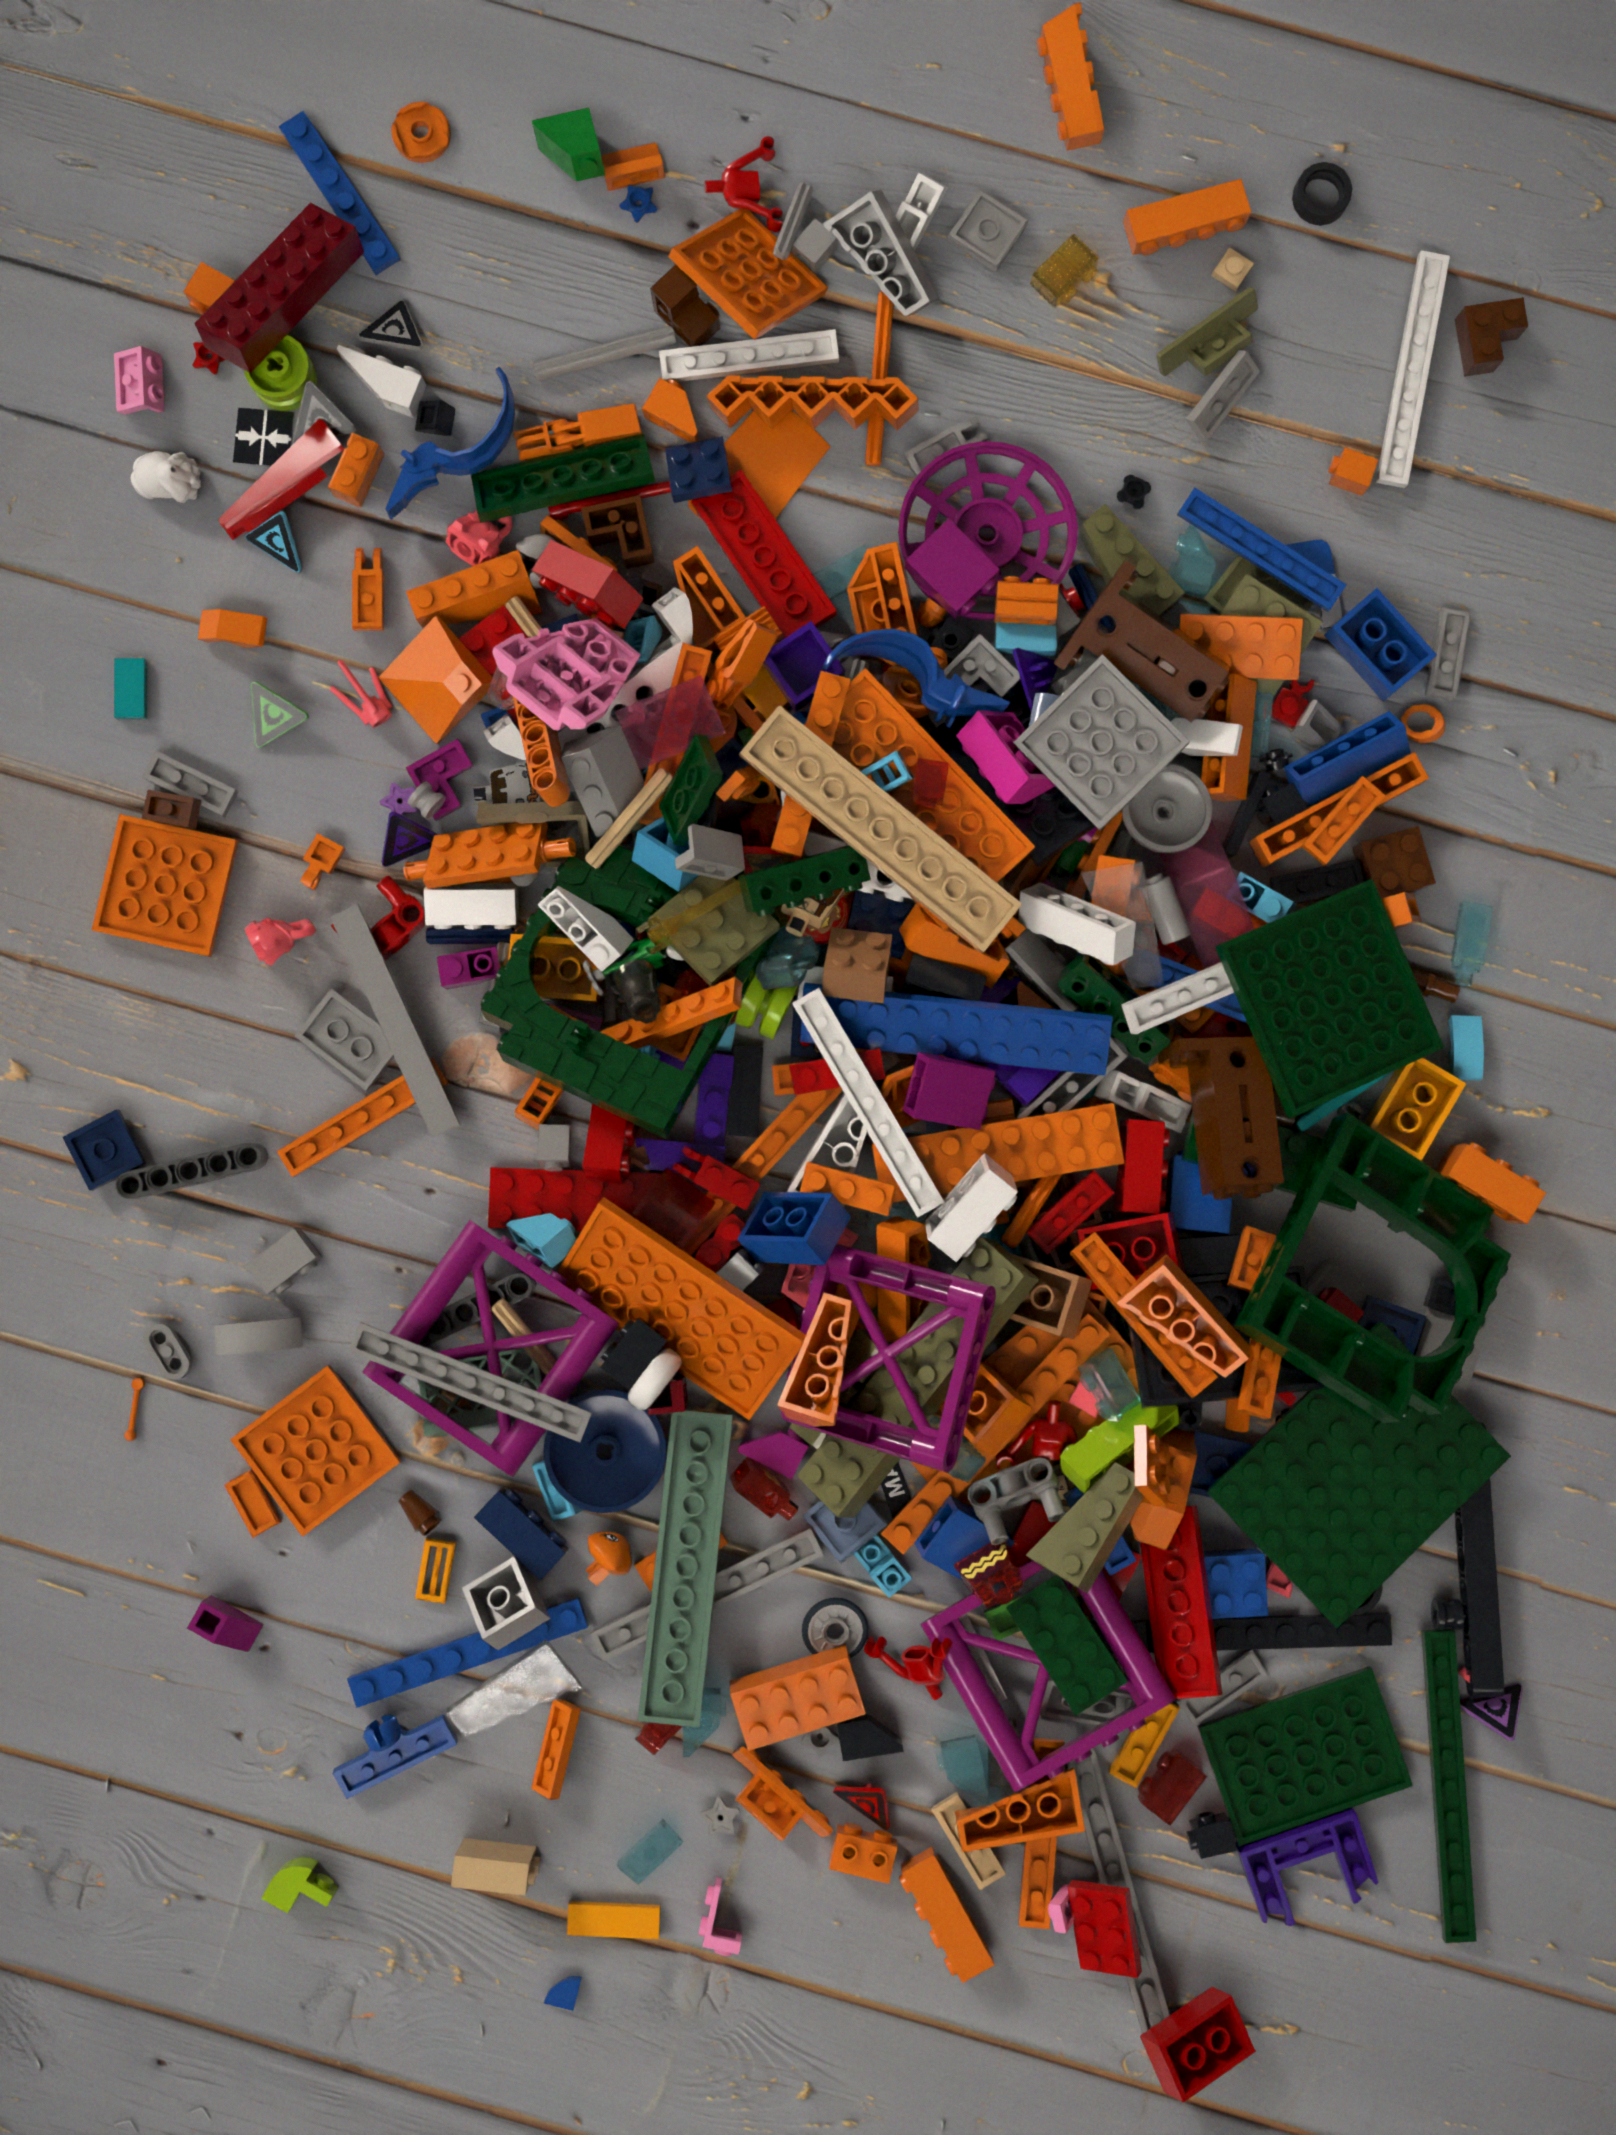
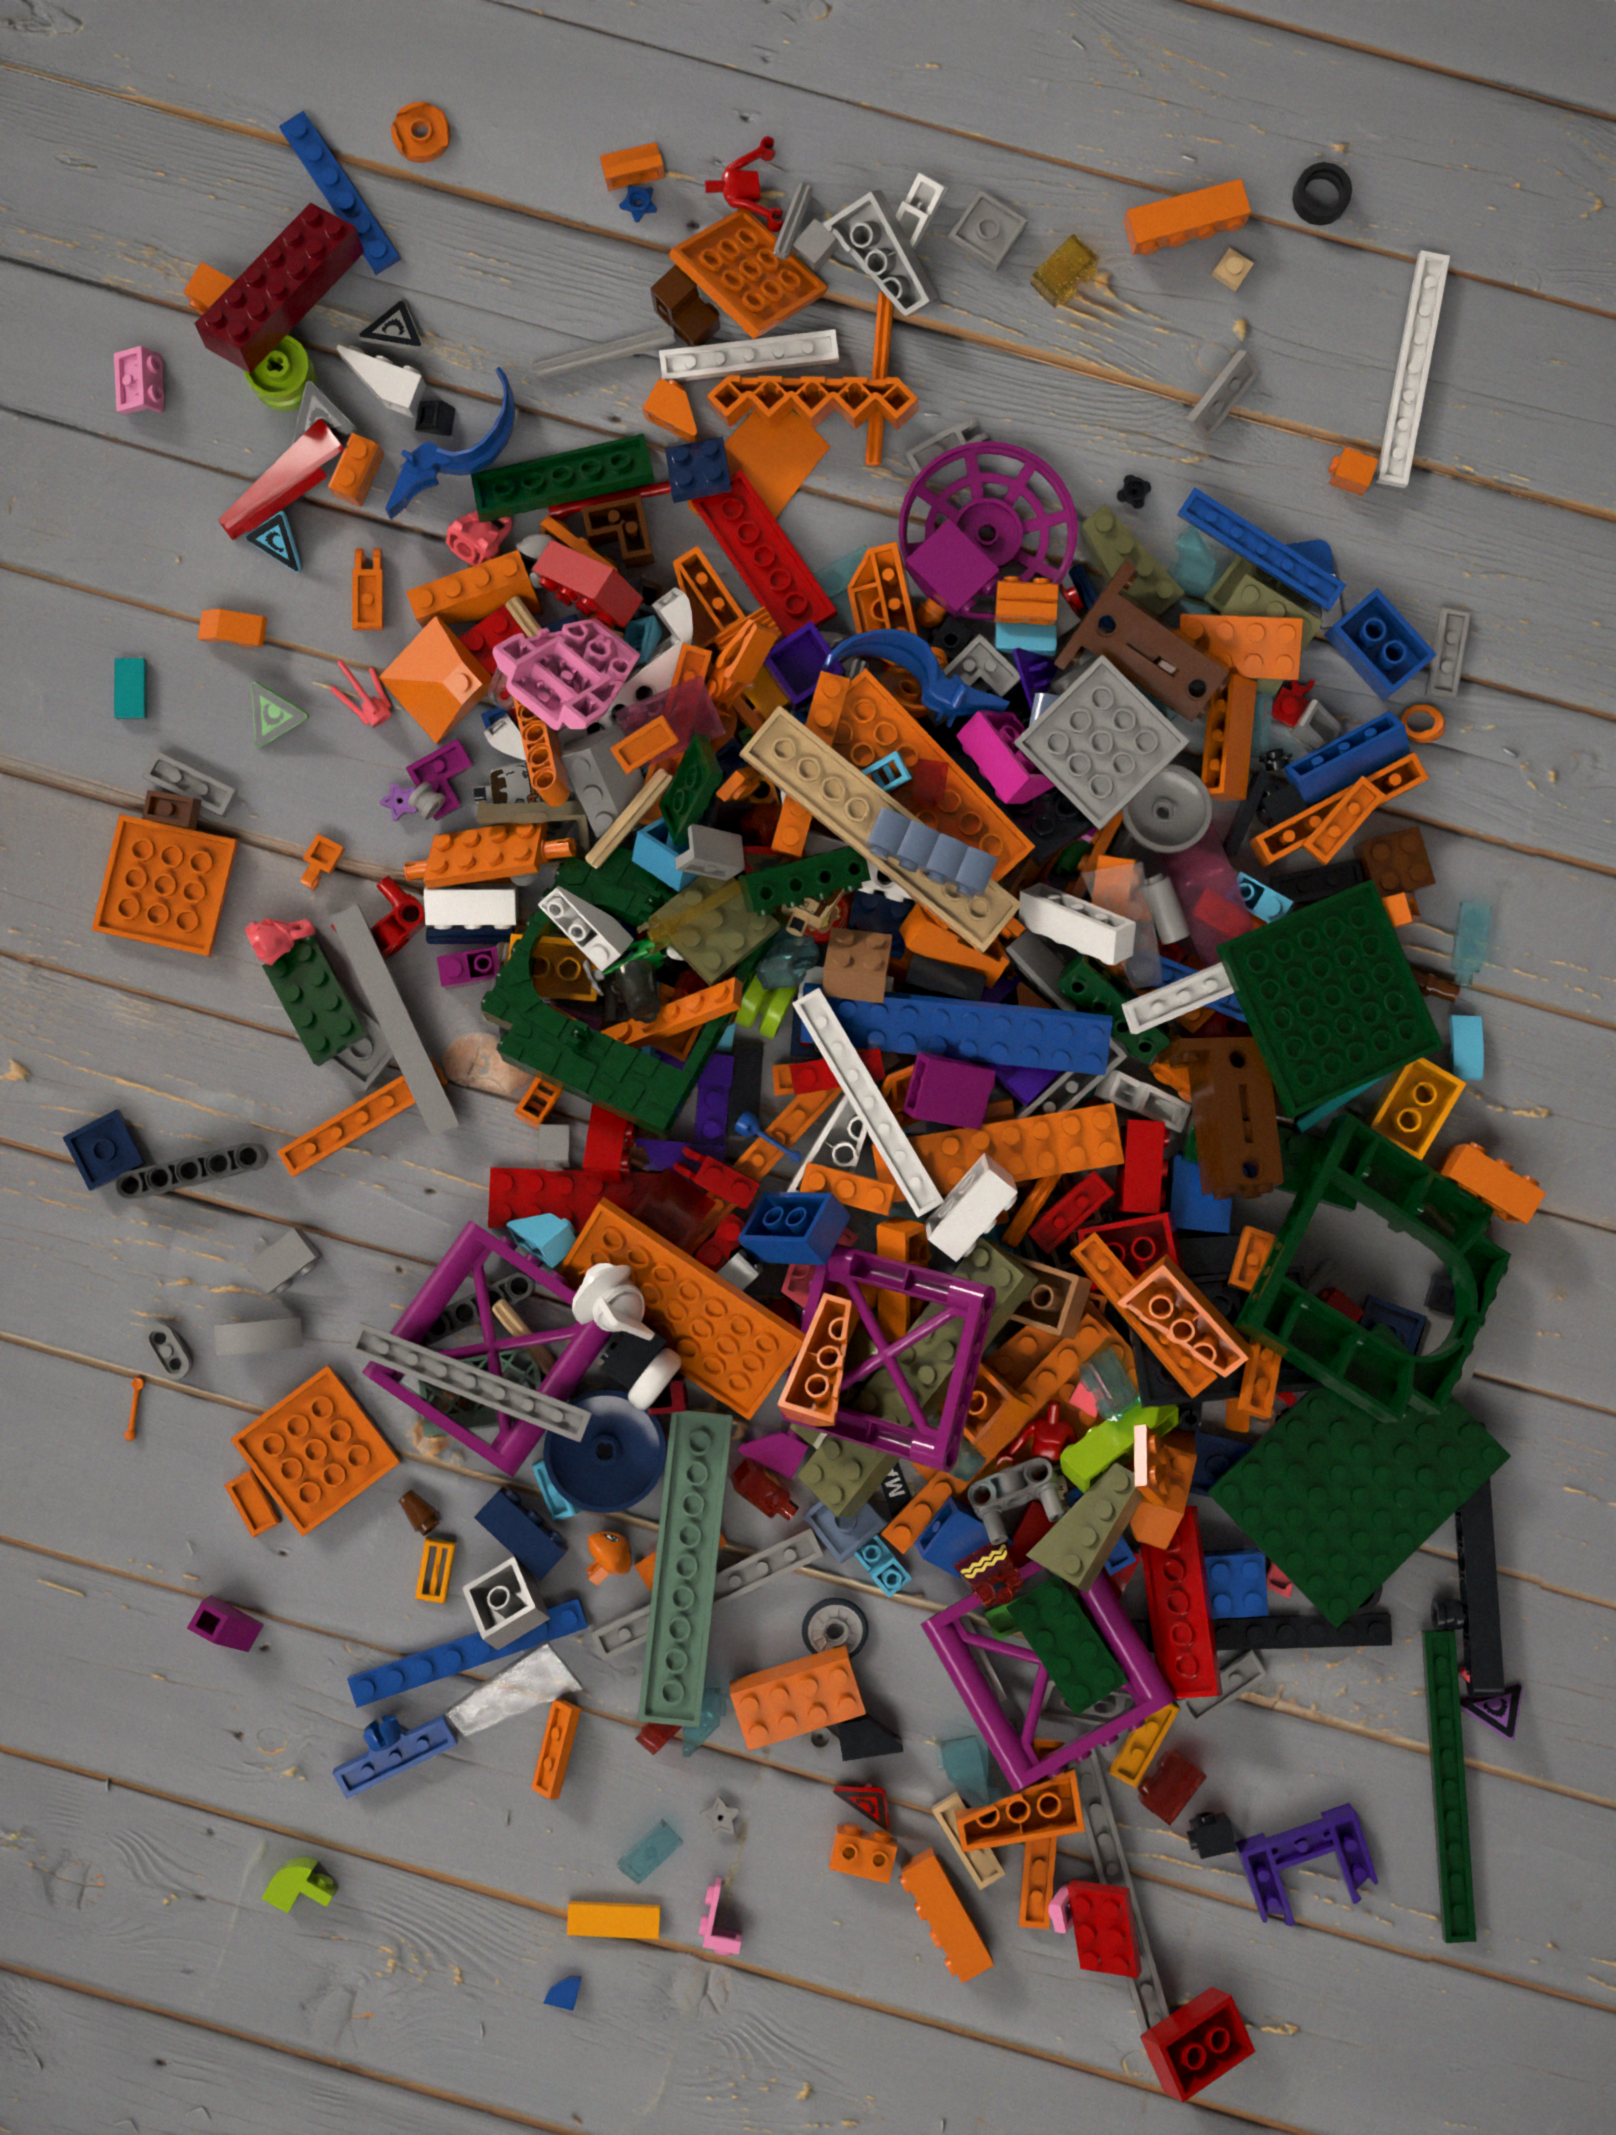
white hair [130,451,201,503] -> none
red plate [192,342,226,375] -> none
black sticker [233,408,294,466] -> none
black piece [381,812,439,867] -> none
tan brick [451,1838,541,1896] -> none
orange arm [513,403,643,461] -> none
green slope [531,107,605,182] -> none
orange bracket [732,1746,833,1841] -> none
red piece [864,1636,953,1700] -> none
orange wedge [1037,2,1104,151] -> none
olive bracket [1156,287,1258,376] -> none
white slope [1166,717,1243,756] -> none
dark green plate [1197,1666,1413,1846] -> none
reddish brown brick [1455,297,1528,377] -> none
none -> dark green plate [262,935,369,1066]
none -> white helmet [572,1263,655,1341]
none -> orange tile [610,714,679,775]
none -> blue hinge [734,1110,802,1163]
none -> sand blue brick [865,807,998,898]

